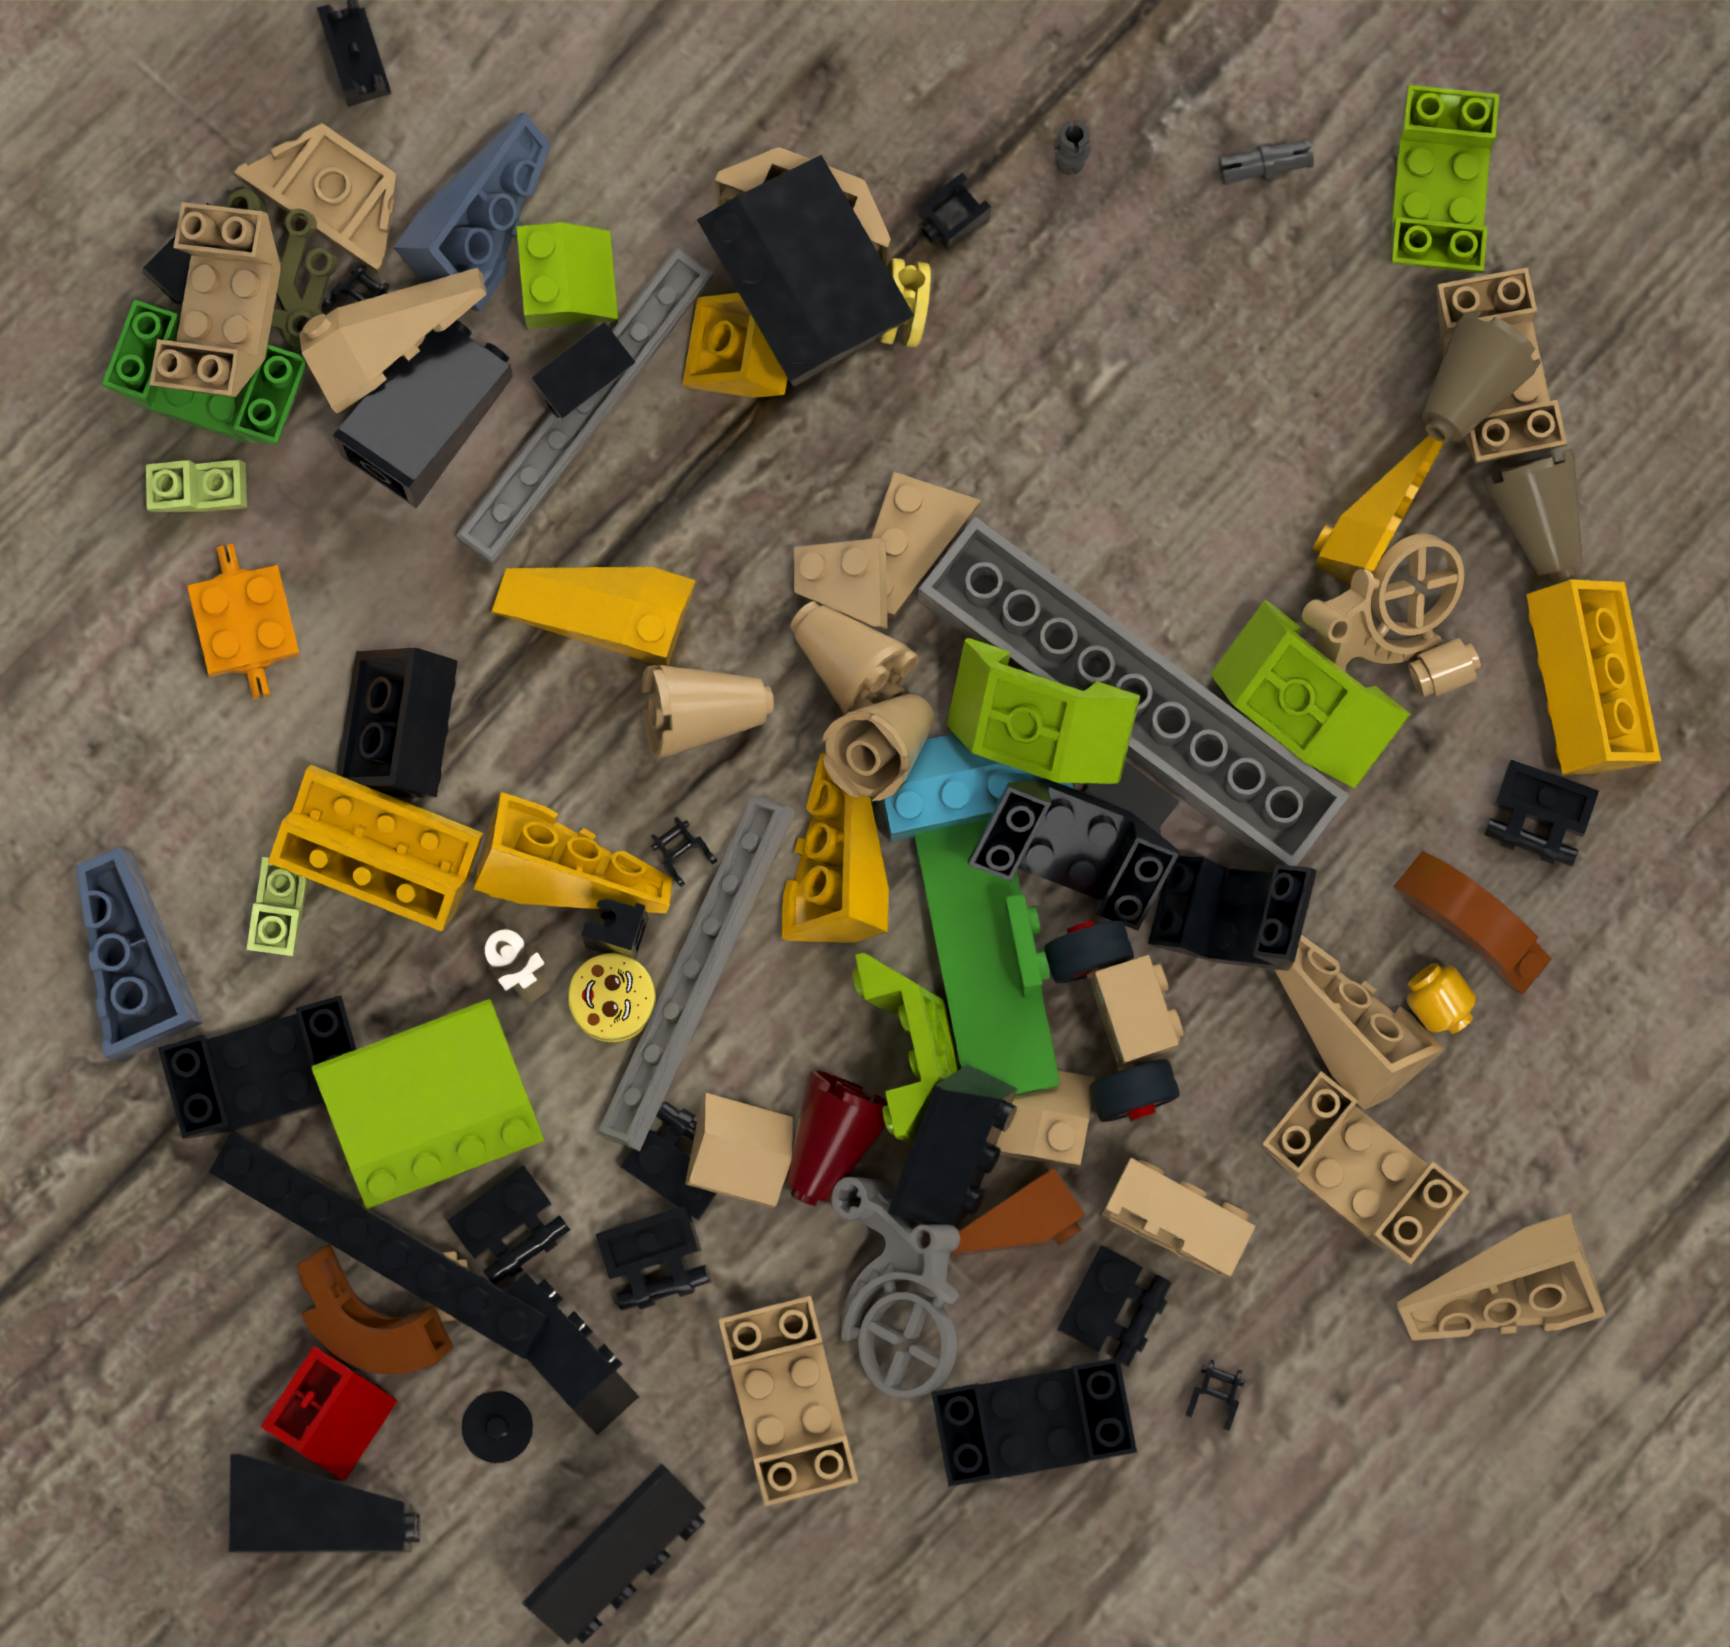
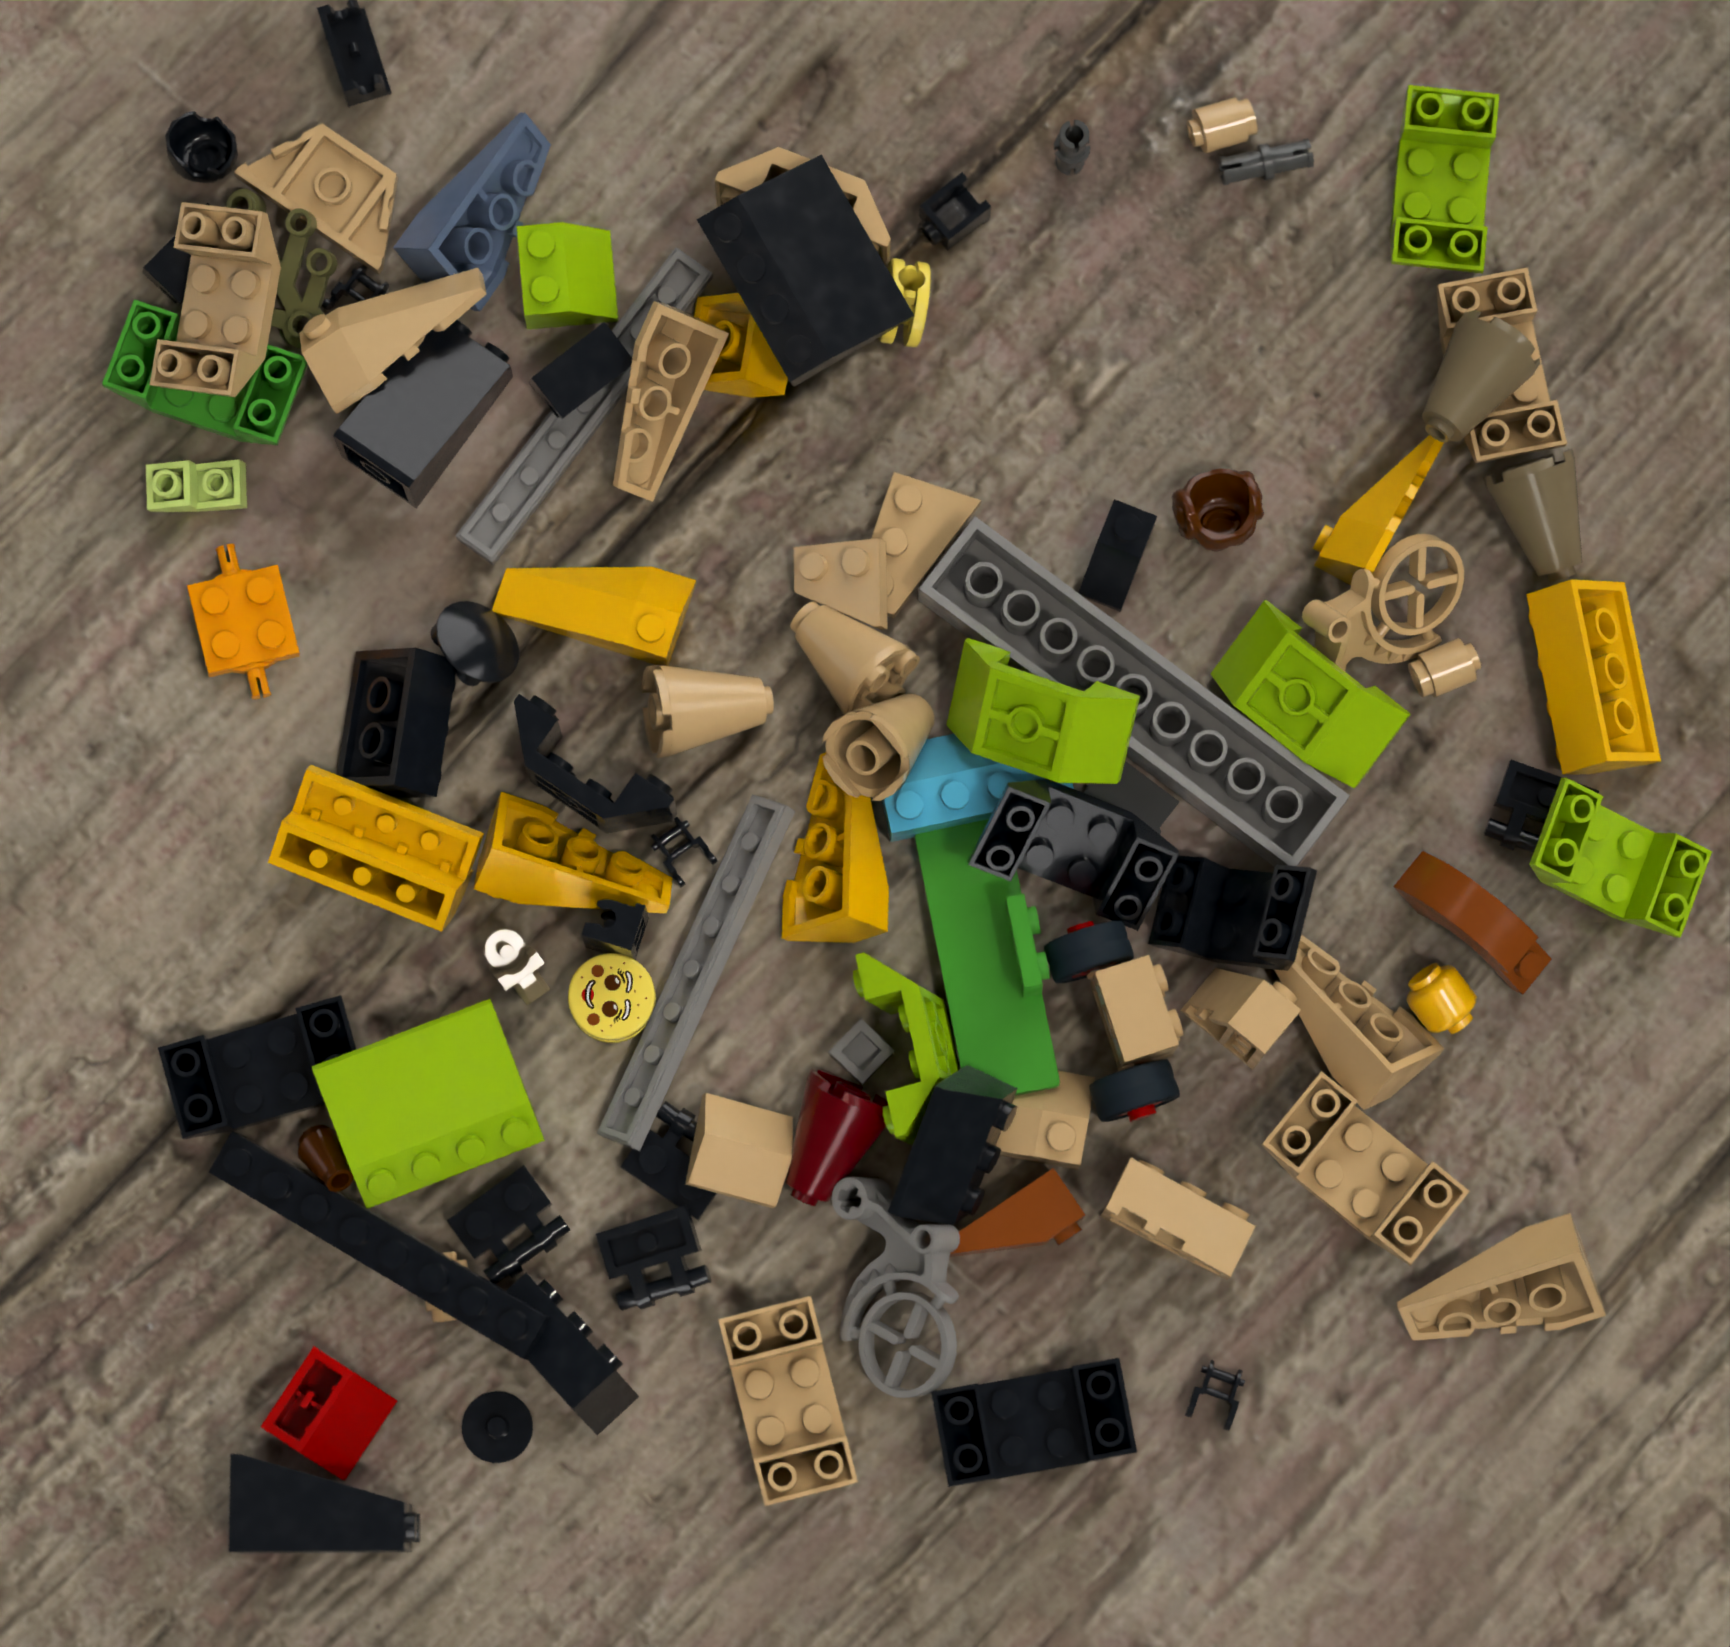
sand blue wedge [76,847,203,1061] -> none
yellowish green slope [246,857,308,956] -> none
dark orange arch [296,1244,454,1374] -> none
black slope [522,1463,706,1645] -> none
black plate [1057,1245,1172,1367] -> none
none -> black hair [165,111,238,183]
none -> reddish brown cone [298,1125,354,1192]
none -> black dish [430,601,519,686]
none -> black slope [514,694,677,834]
none -> tan wedge [613,301,729,502]
none -> light grey plate [828,1018,895,1086]
none -> black slope [1078,499,1157,612]
none -> reddish brown hair [1172,468,1264,552]
none -> tan wedge [1180,968,1301,1070]
none -> tan brick [1187,97,1258,153]
none -> lime slope [1529,778,1712,938]

